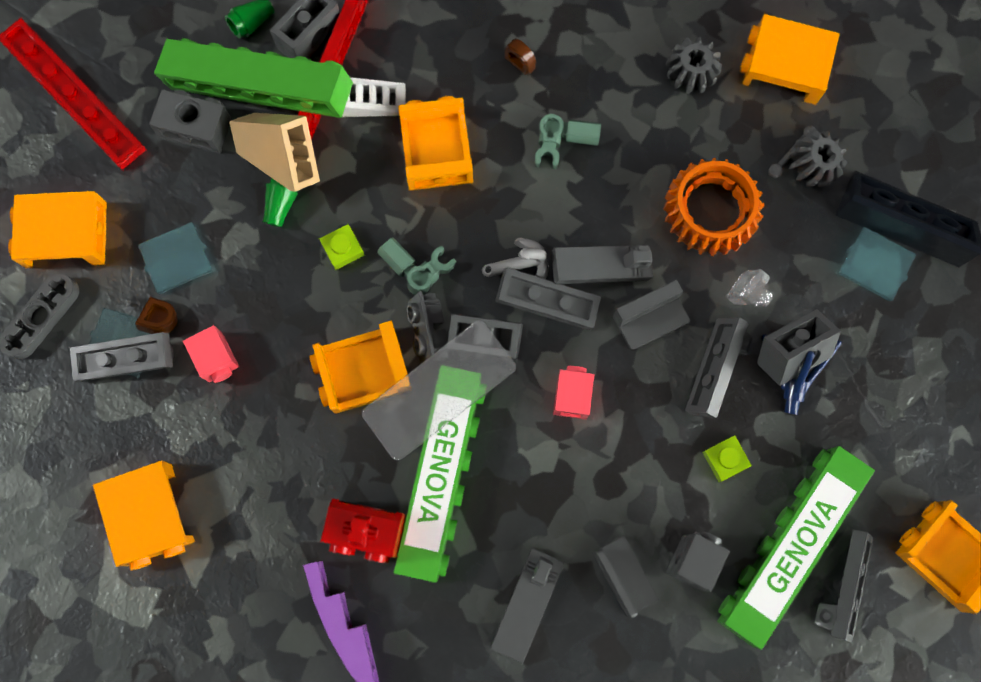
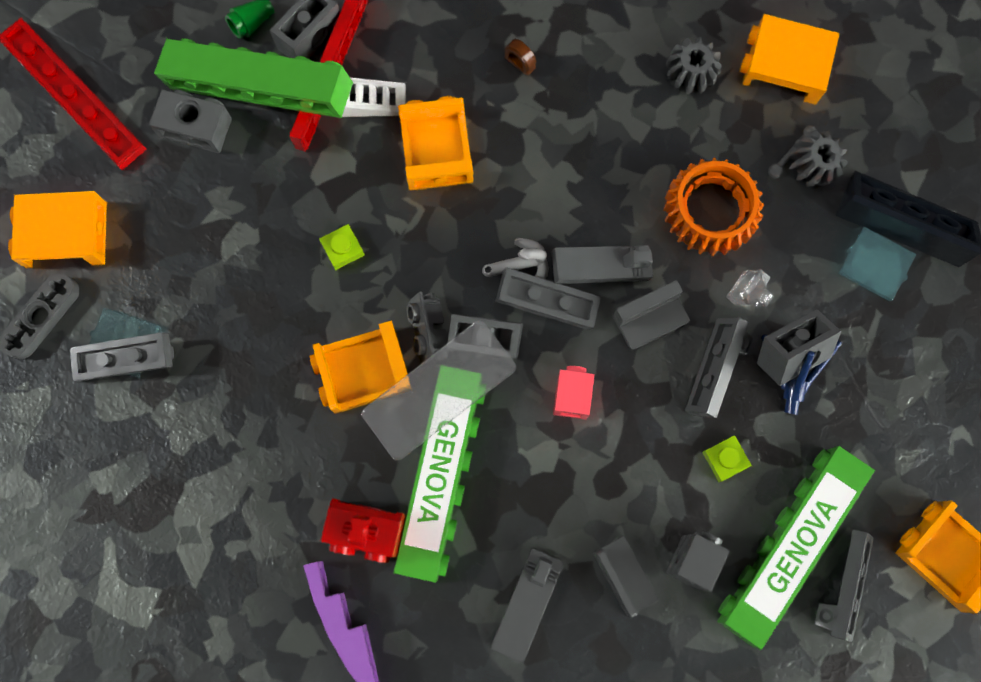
light orange panel [93,461,195,571] -> none
reddish brown tile [135,297,178,334] -> none
clear light blue piece [138,222,213,294] -> none
coral brick [183,325,239,383] -> none
tan slope [229,113,320,192] -> none
green cone [262,178,298,228] -> none
sand green bar [377,237,456,295] -> none
sand green bar [535,114,601,169] -> none

